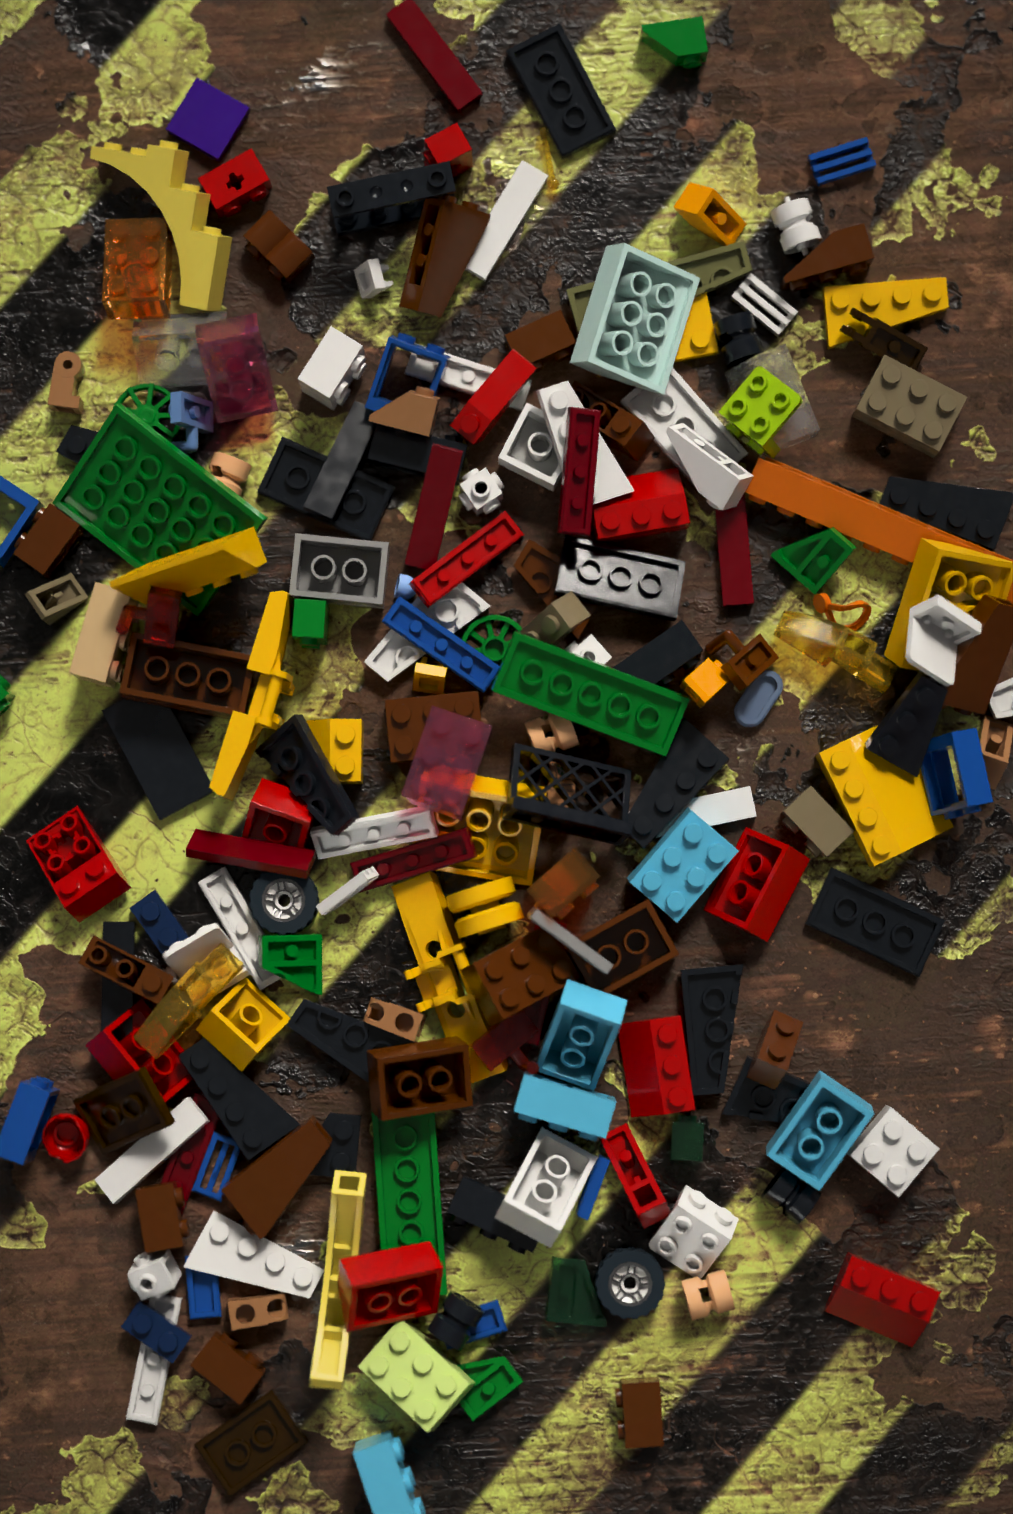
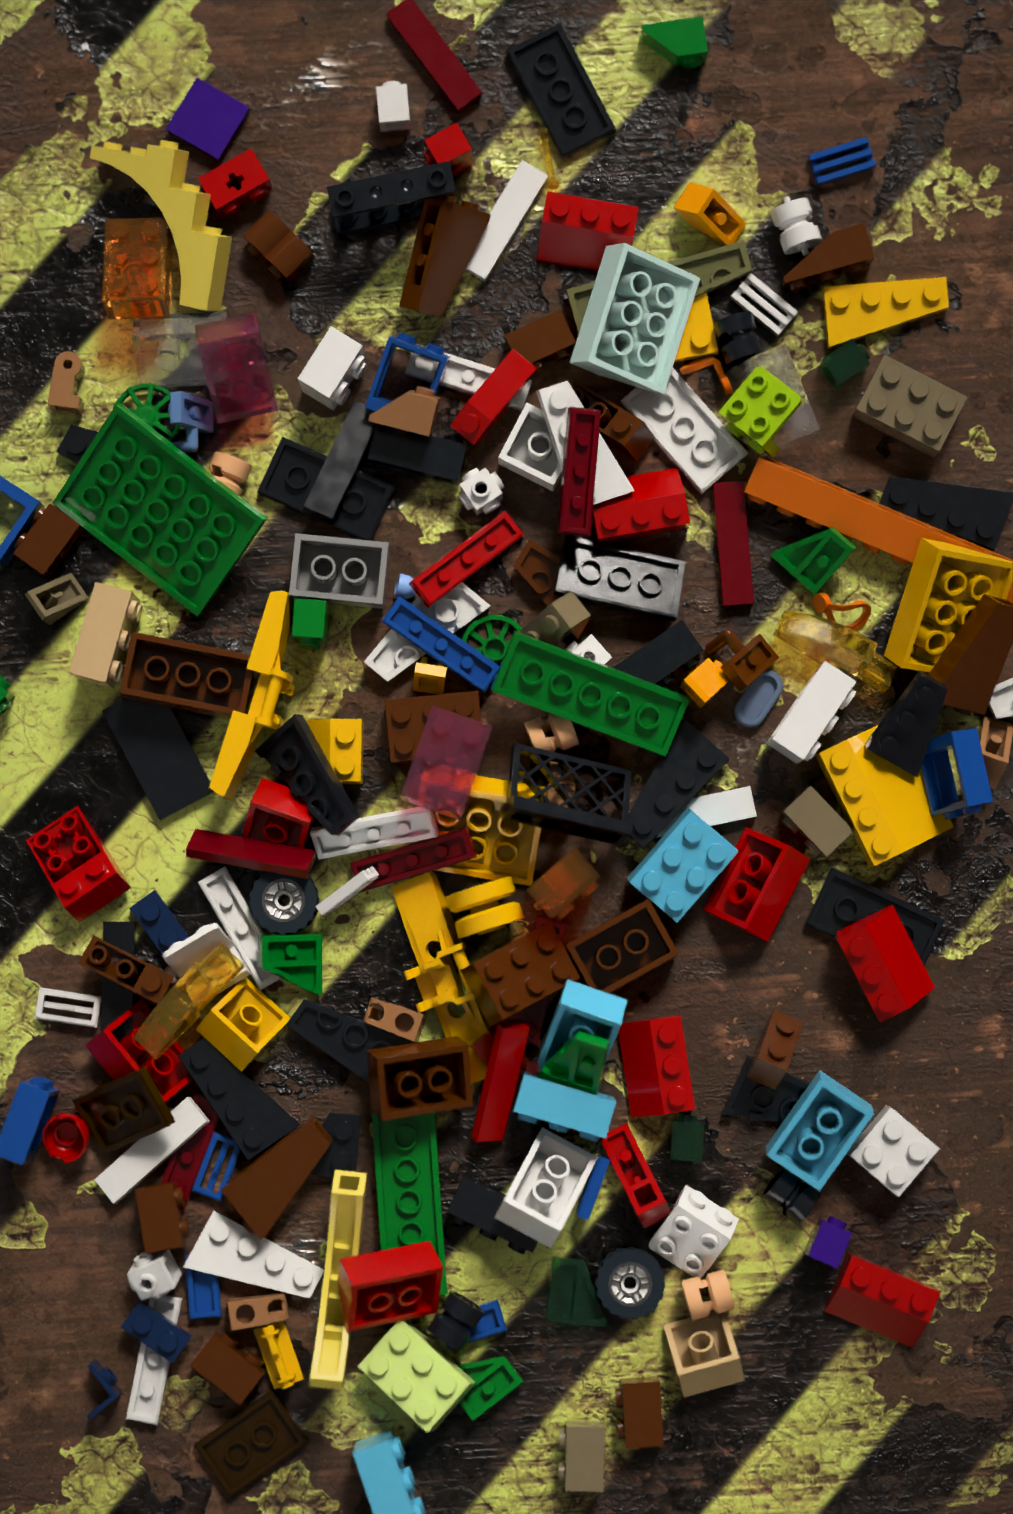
yellow slope [109,527,267,607] -> none
clear red plate [116,586,182,649] -> none
white tile [354,258,393,299] -> none
dark red tile [404,443,464,570] -> none
light grey tile [527,906,613,974] -> none
white slope [666,423,754,510] -> none
black wing [680,964,743,1096] -> none
dark brown hinge [839,308,928,370] -> none
white bracket [906,595,982,687] -> none
none -> white tile [35,987,102,1028]
none -> dark blue bracket [87,1359,122,1420]
none -> yellow hinge [253,1320,304,1390]
none -> white brick [376,81,411,132]
none -> red tile [471,1022,530,1142]
none -> red slope [536,191,639,271]
none -> green wing [539,1031,610,1095]
none -> dark tan brick [558,1421,605,1492]
none -> tan slope [663,1311,745,1398]
none -> orange piece [680,356,733,396]
none -> white brick [766,661,856,764]
none -> dark purple brick [805,1216,852,1268]
none -> clear green brick [819,339,870,391]
none -> red slope [836,904,935,1022]

